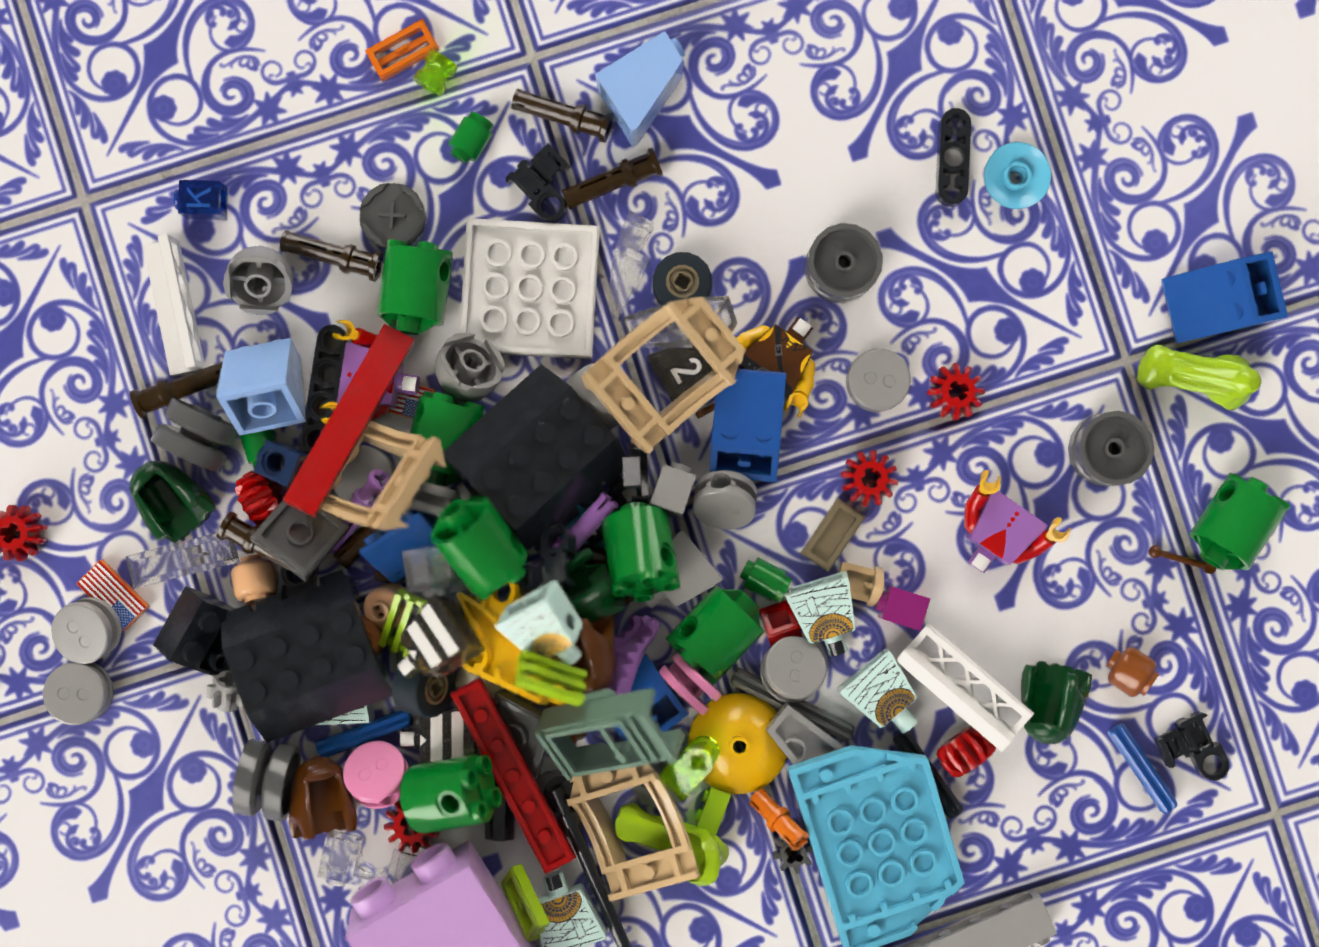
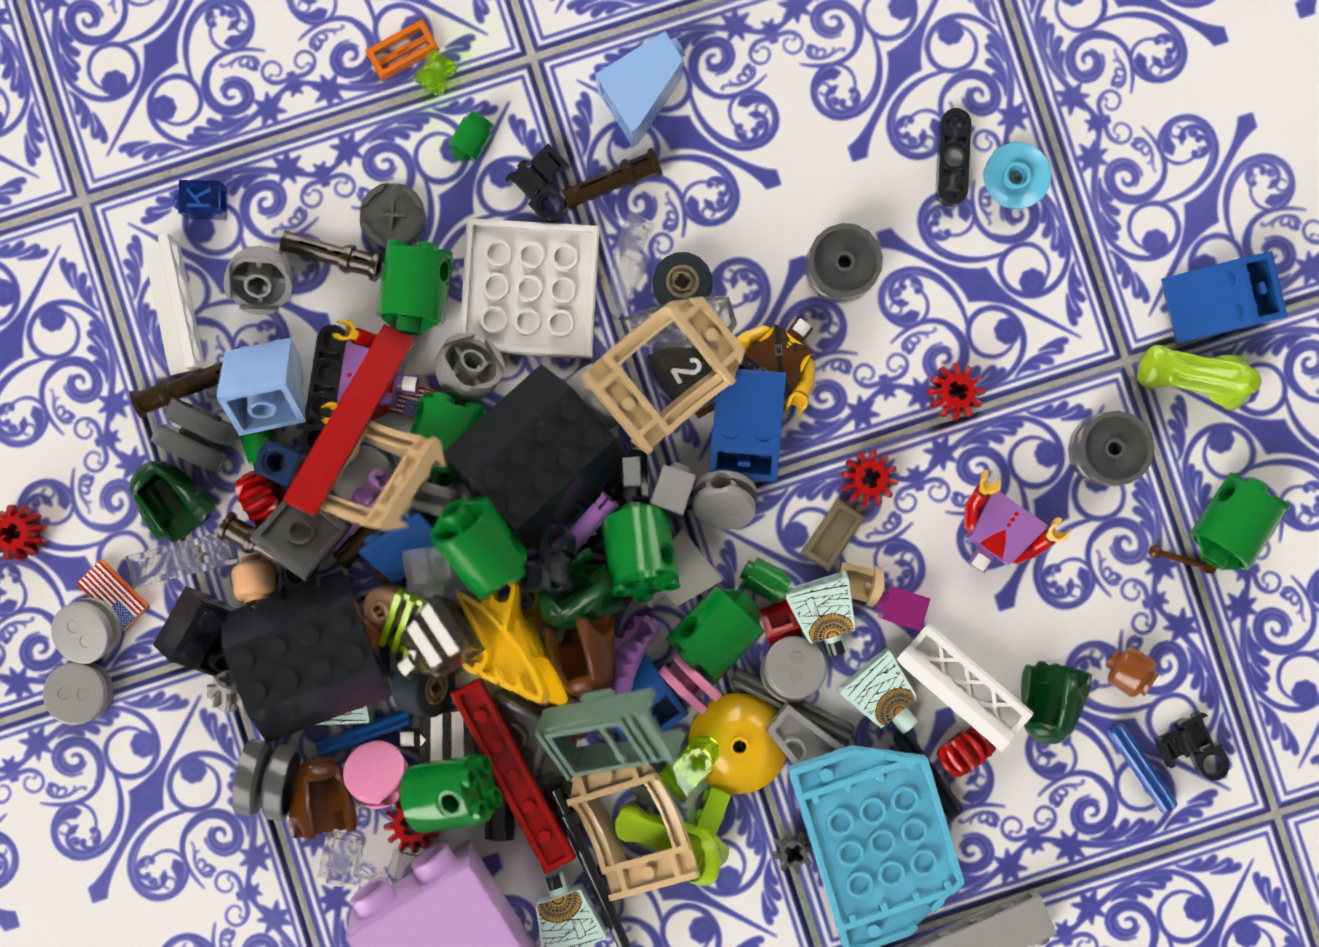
light aqua torso [495,580,583,666] -> none
lime tile [501,864,550,943] -> none
dark brown pin [511,88,614,143] -> none
lime tile [515,650,587,707] -> none
orange pin [749,788,809,851] -> none
light grey head [846,349,911,412] -> none

